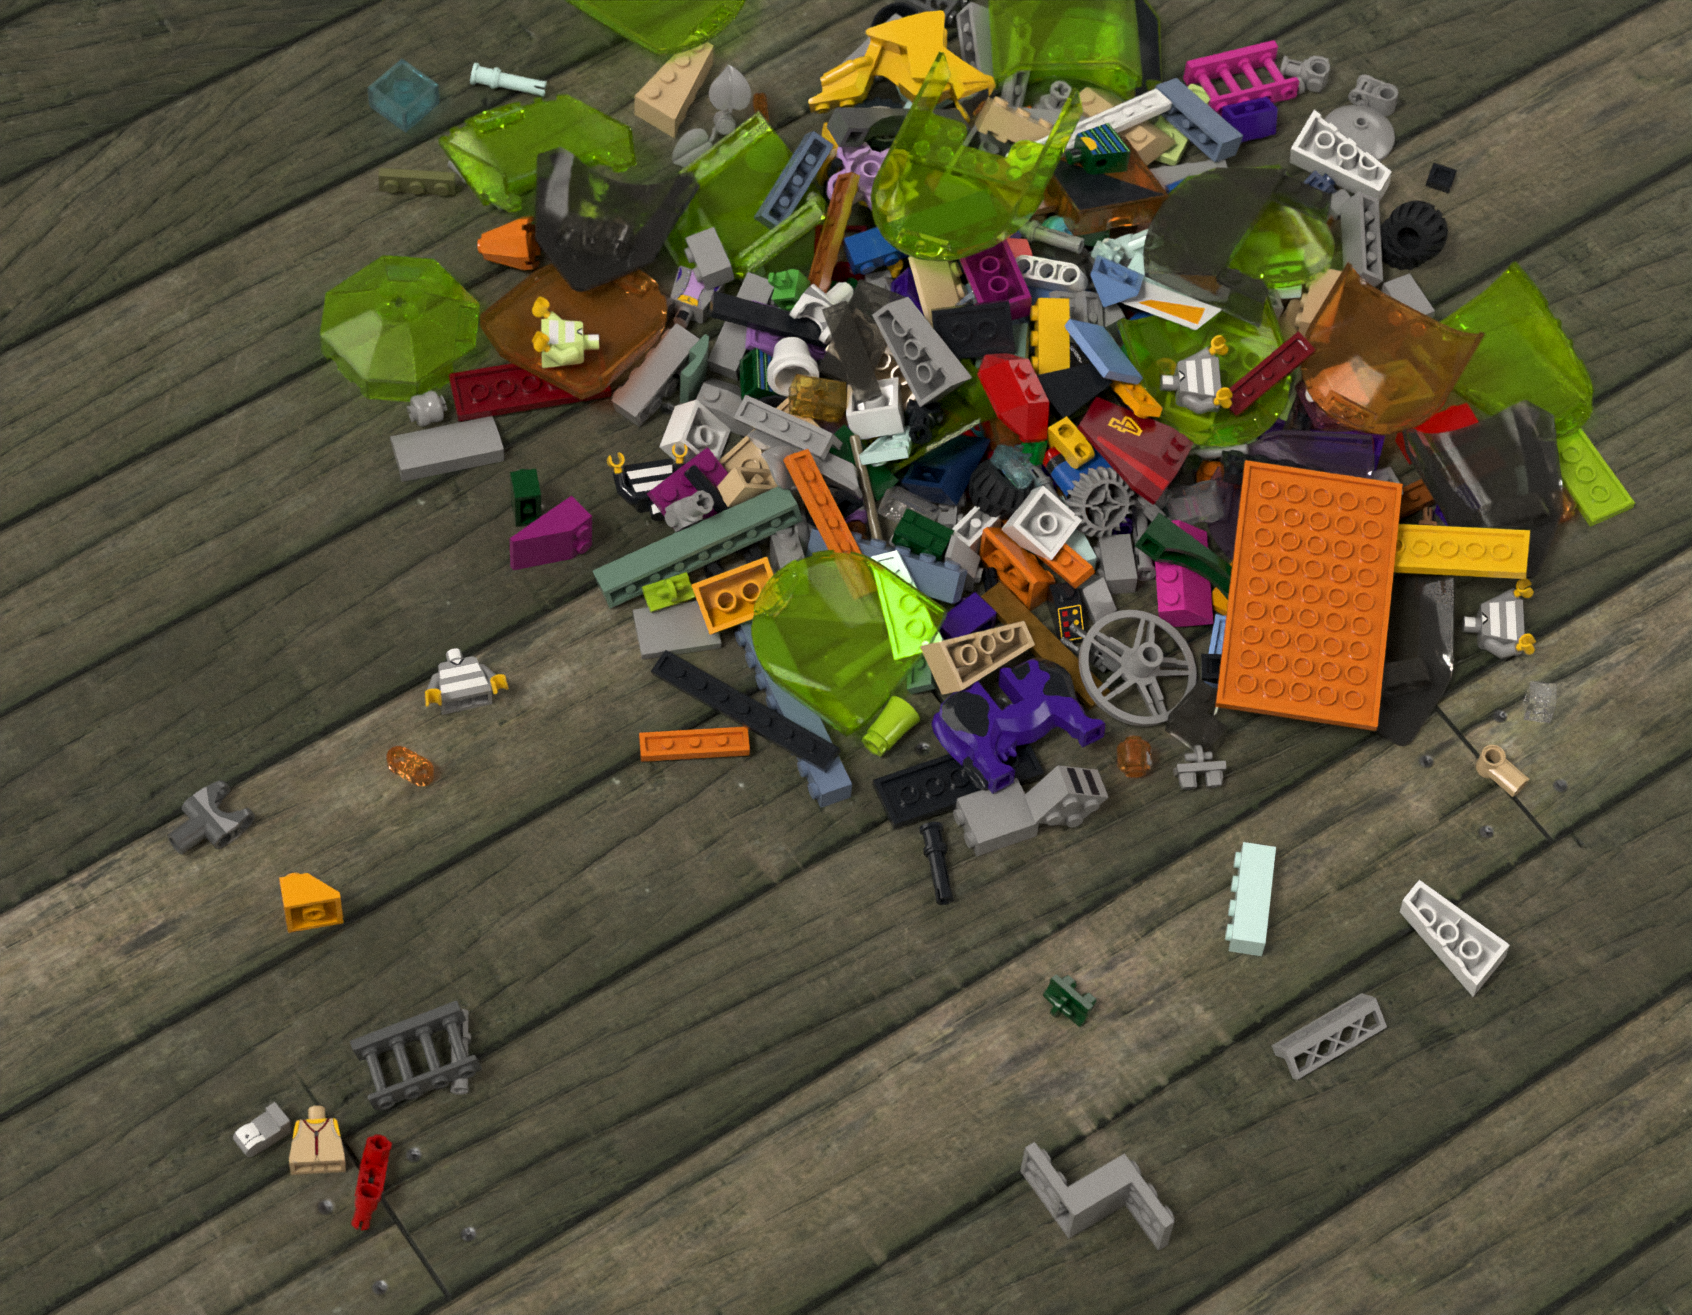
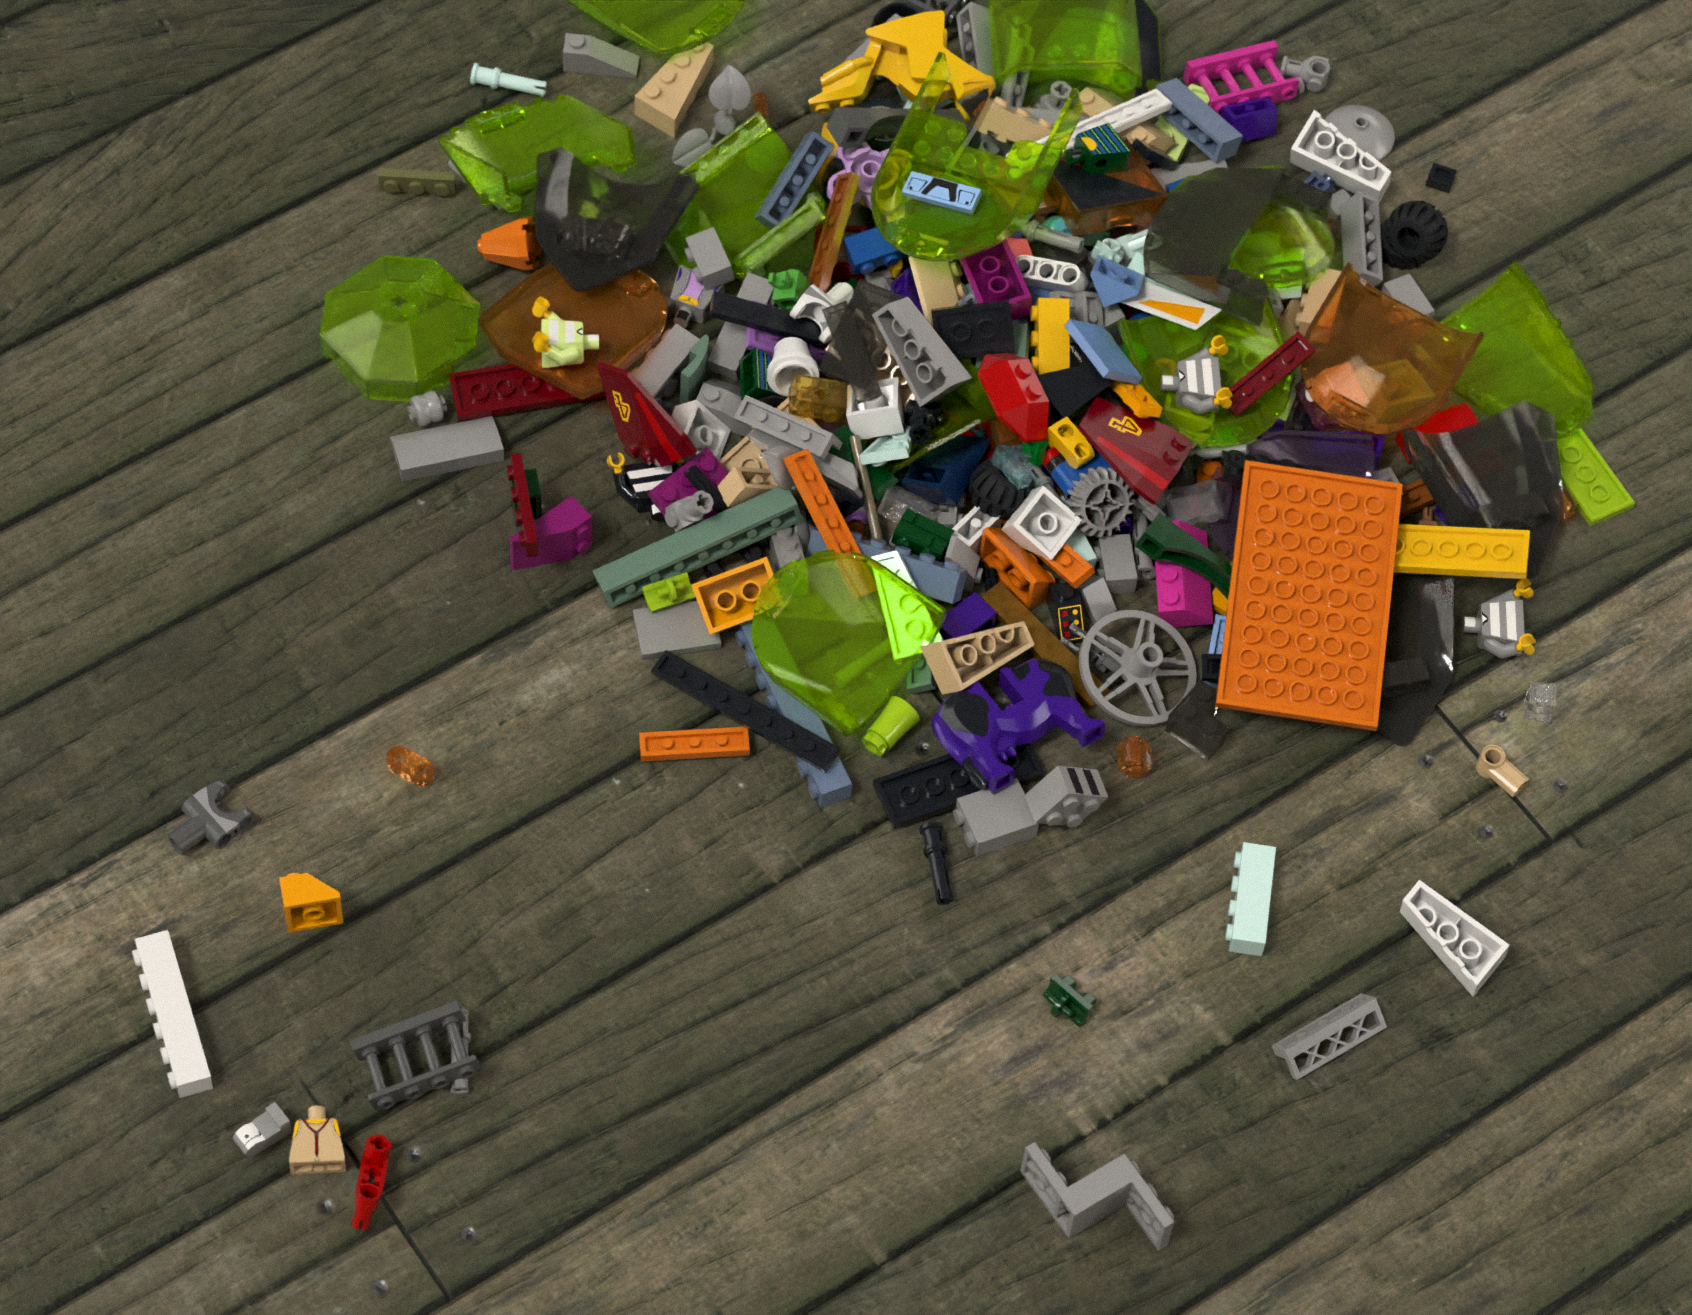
clear light blue brick [368,59,440,133] -> none
torso [425,649,509,715] -> none
light grey hips [1173,745,1226,790] -> none
light grey piece [1348,75,1398,116] -> none
none -> white brick [132,930,213,1098]
none -> dark red plate [506,453,538,558]
none -> light grey slope [563,33,639,78]
none -> dark red wedge [597,362,698,467]
none -> light blue tile [902,171,982,215]
none -> black tile [1131,138,1179,171]

